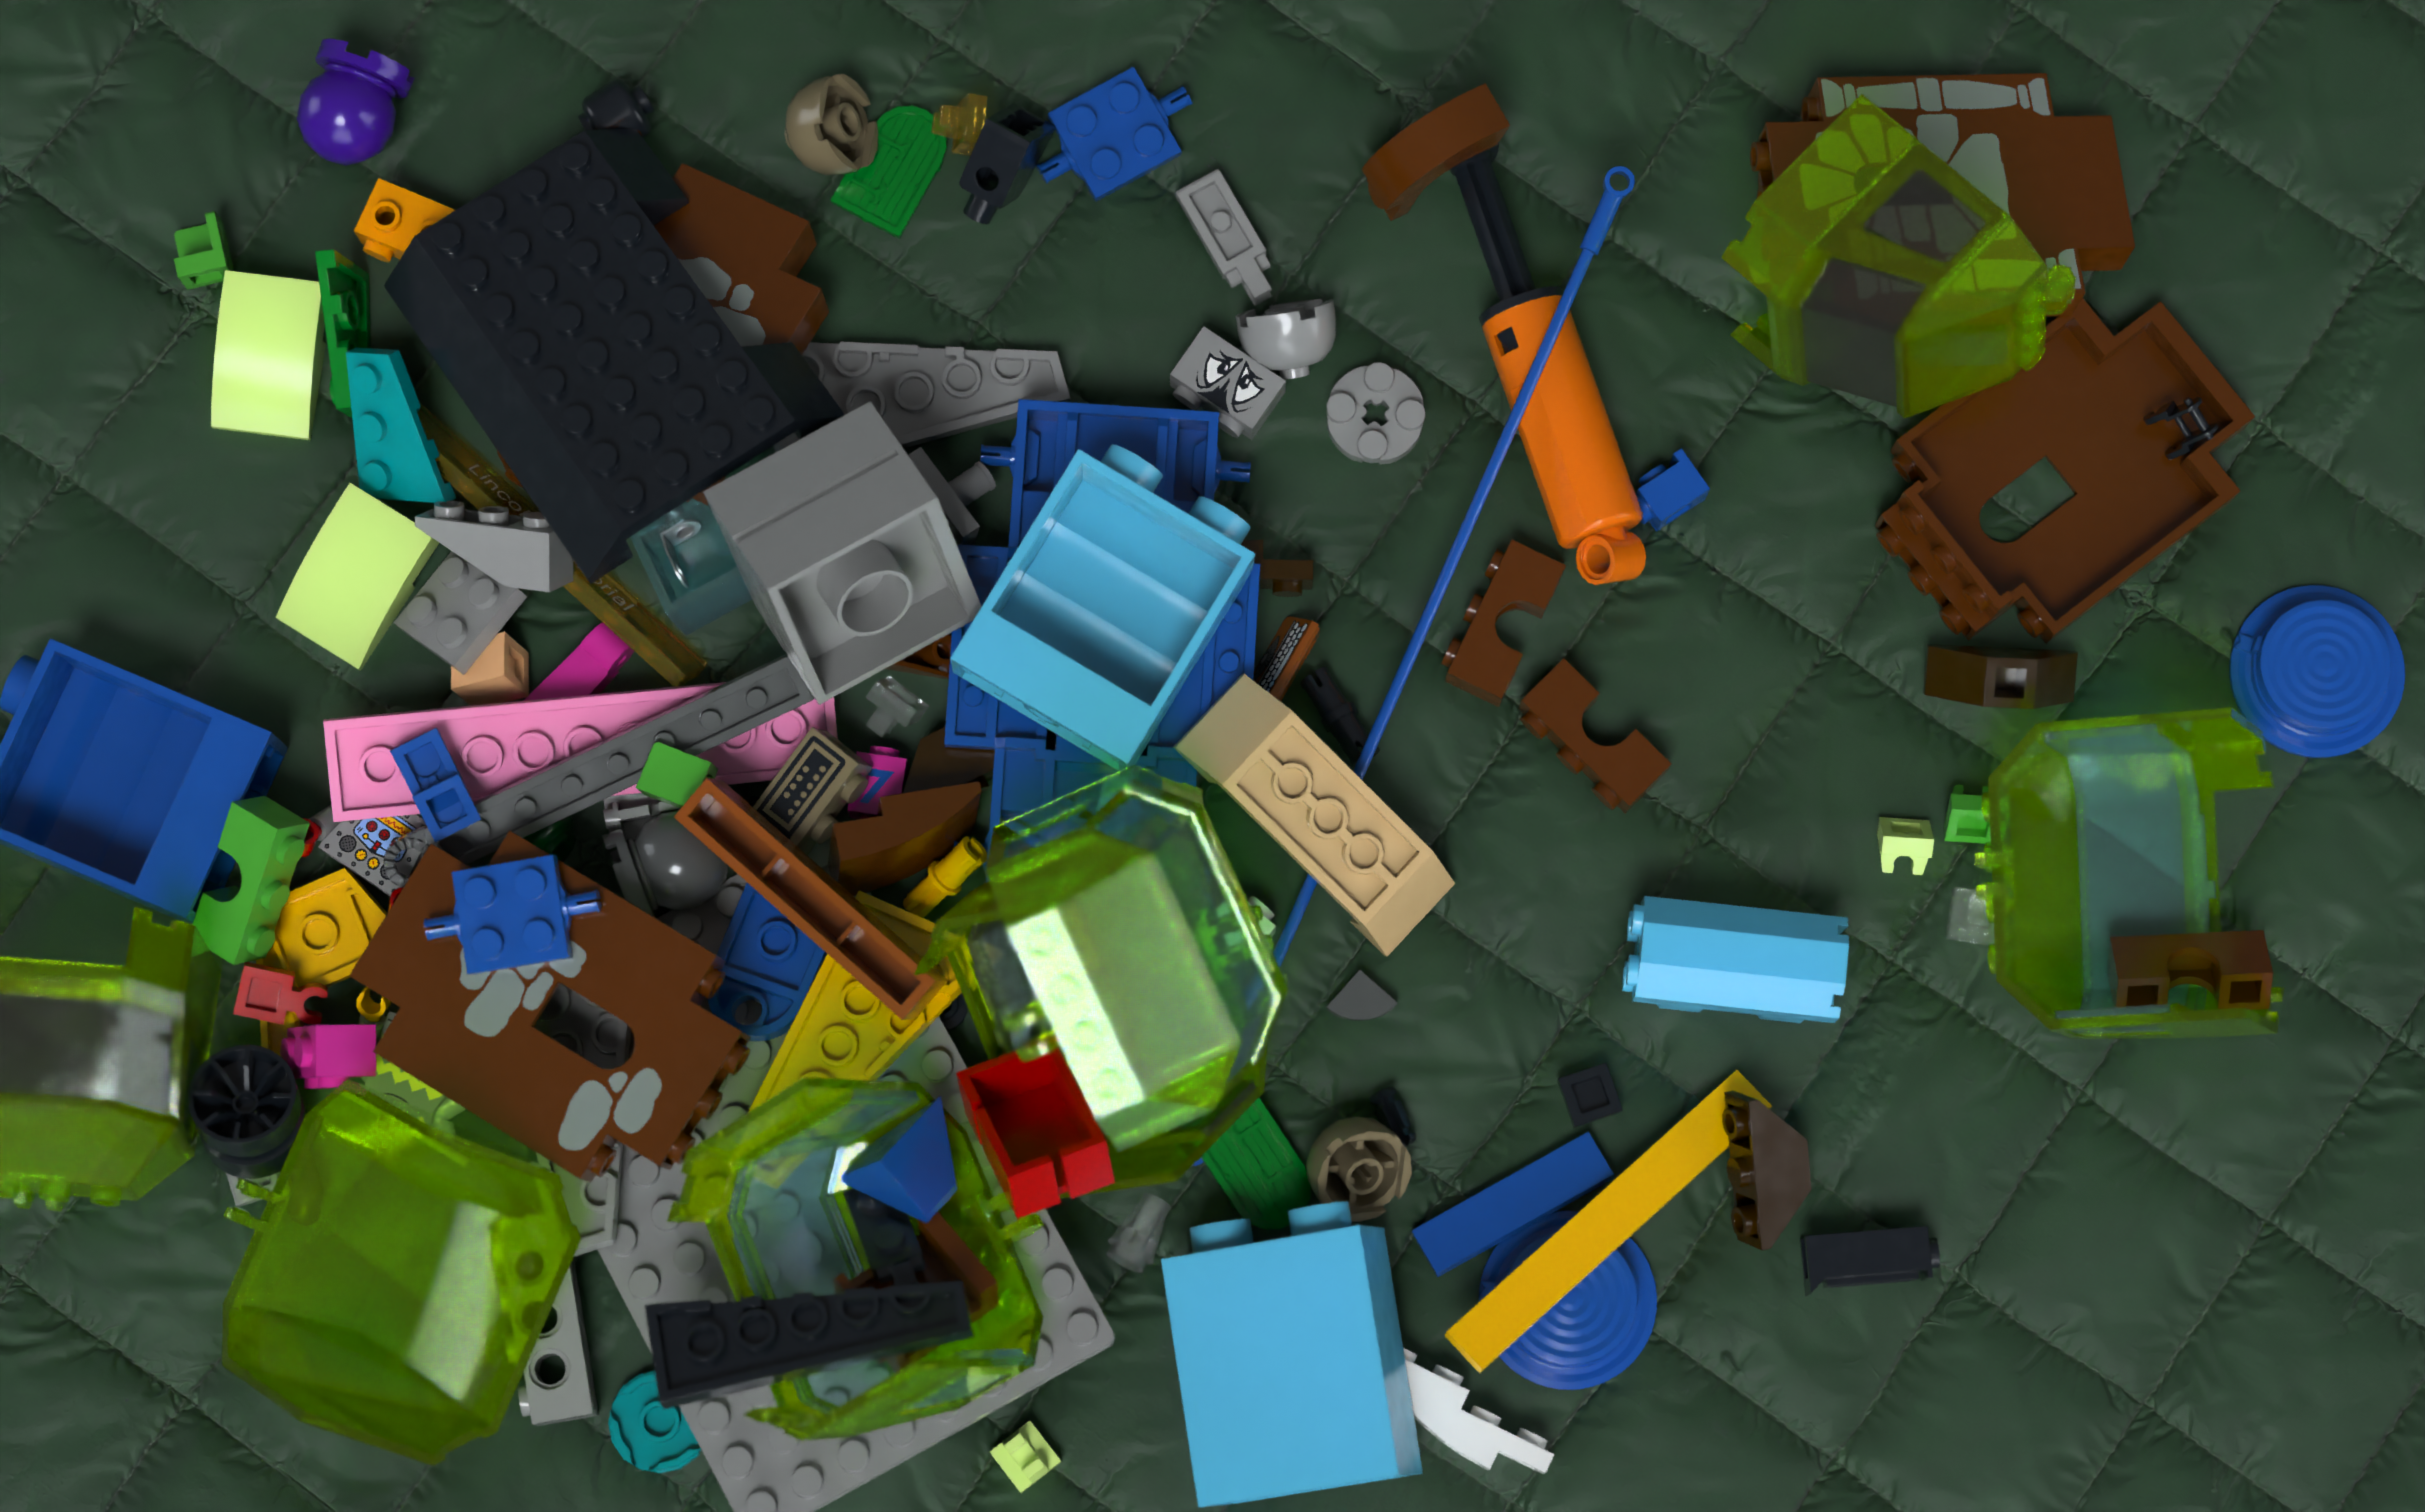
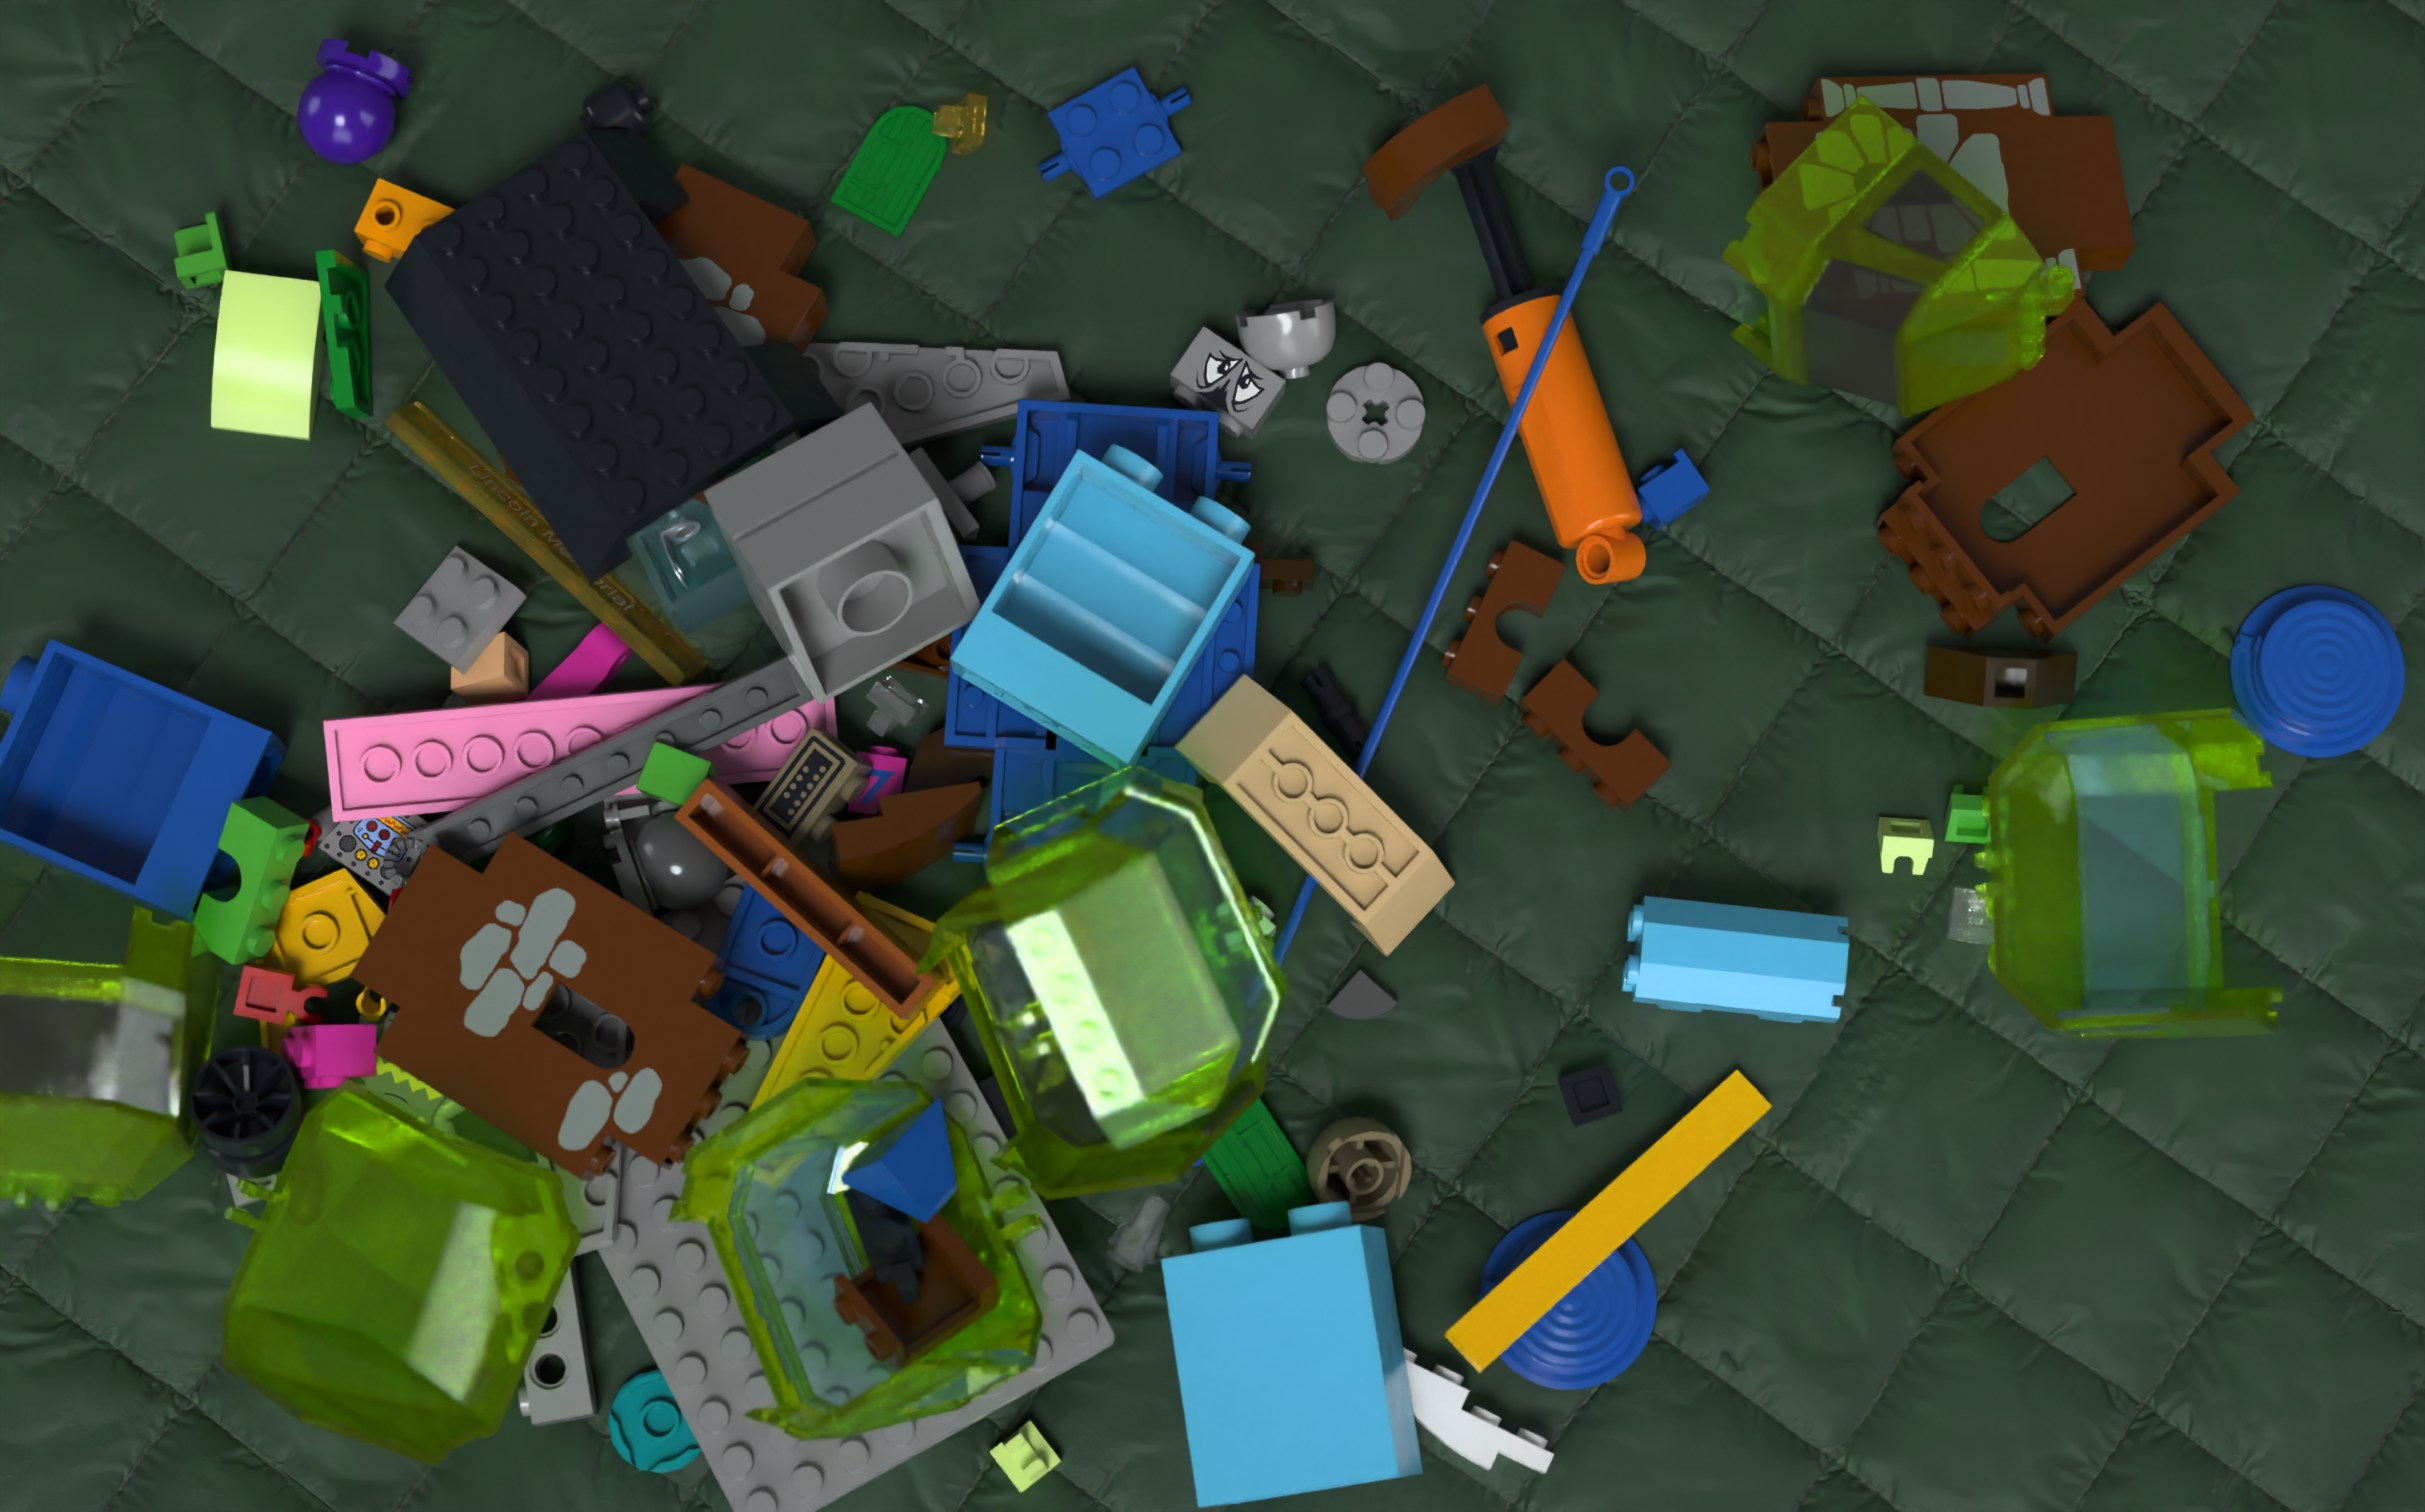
yellowish green slope [276,483,439,671] -> none
teal wing [346,347,456,504] -> none
blue slope [390,728,482,842] -> none
light grey slope [415,501,573,592] -> none
blue plate [424,855,602,975] -> none
black wing [645,1281,974,1409] -> none
dark tan cylinder [785,74,878,175] -> none
yellow axle [903,836,988,918] -> none
red piece [956,1037,1115,1219] -> none
black torso [959,103,1056,224] -> none
light grey hinge [1175,169,1272,306] -> none
slope [1253,617,1320,702] -> none
black piece [1370,1087,1416,1147] -> none
blue tile [1412,1131,1614,1278] -> none
dark brown slope [1722,1091,1811,1250] -> none
black window [1800,1226,1940,1297] -> none
reddish brown arch [2107,930,2273,1016] -> none
black piece [2143,397,2219,460] -> none

